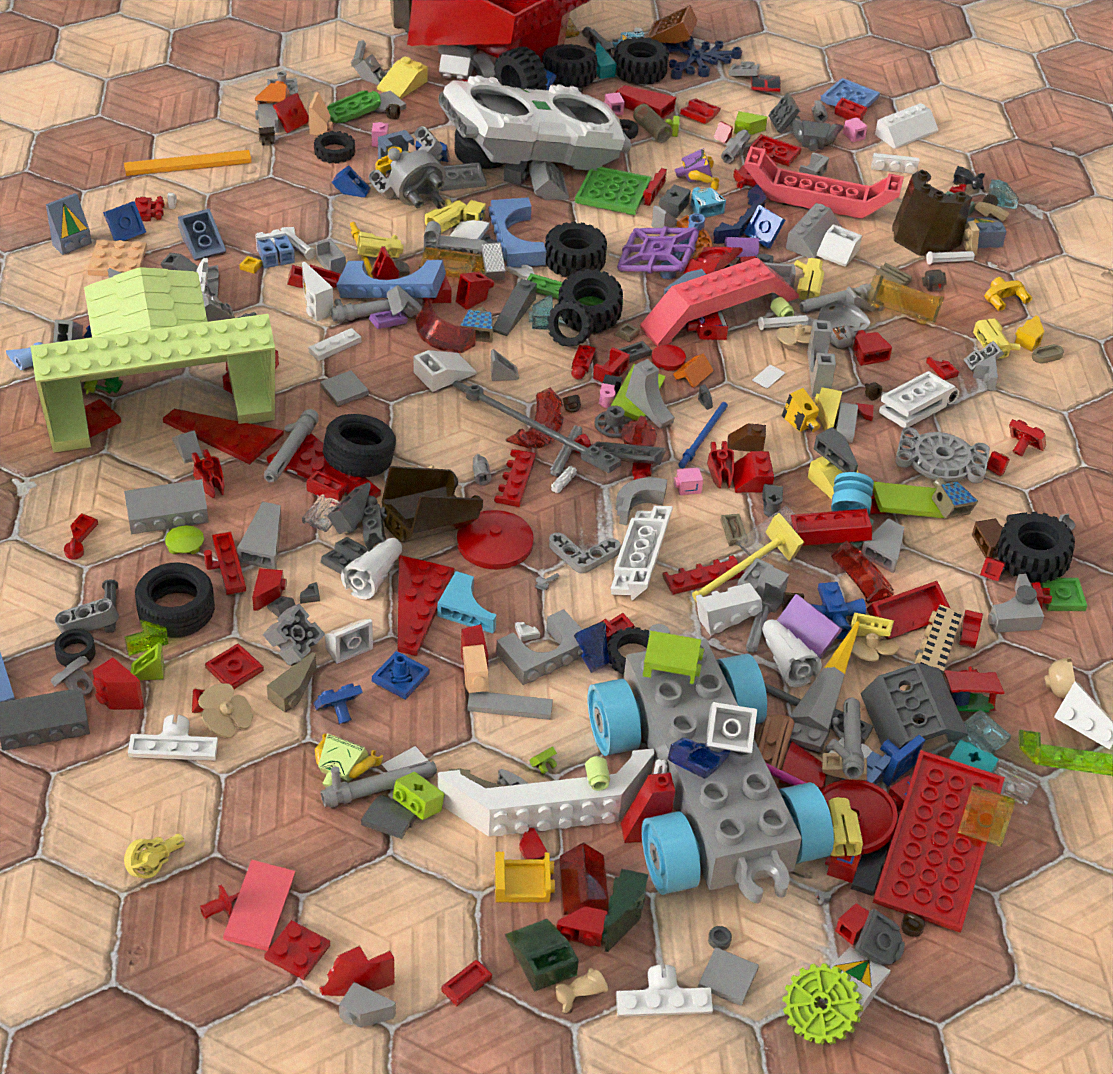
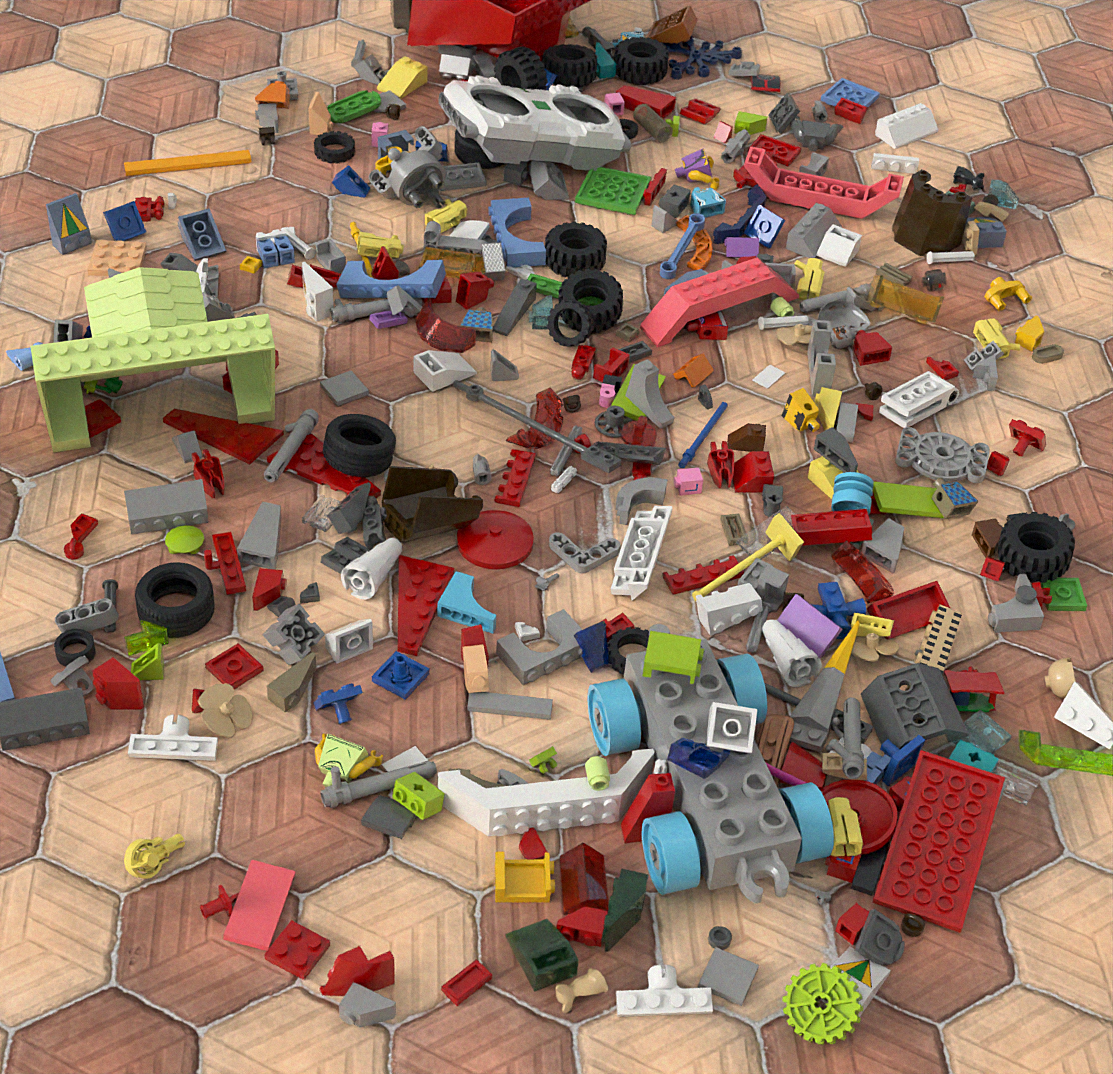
red plate [273,93,309,133] -> none
red slope [307,471,349,504] -> none
white plate [308,328,362,361] -> none
light yellow brick [463,200,486,221] -> none
medium lavender plate [617,226,699,273] -> none
red tile [651,344,686,371] -> none
red slope [684,246,743,275] -> none
bright pink brick [843,118,868,142] -> none
clear yellow slope [958,785,1015,847] -> none
red leg [959,610,983,649] -> none

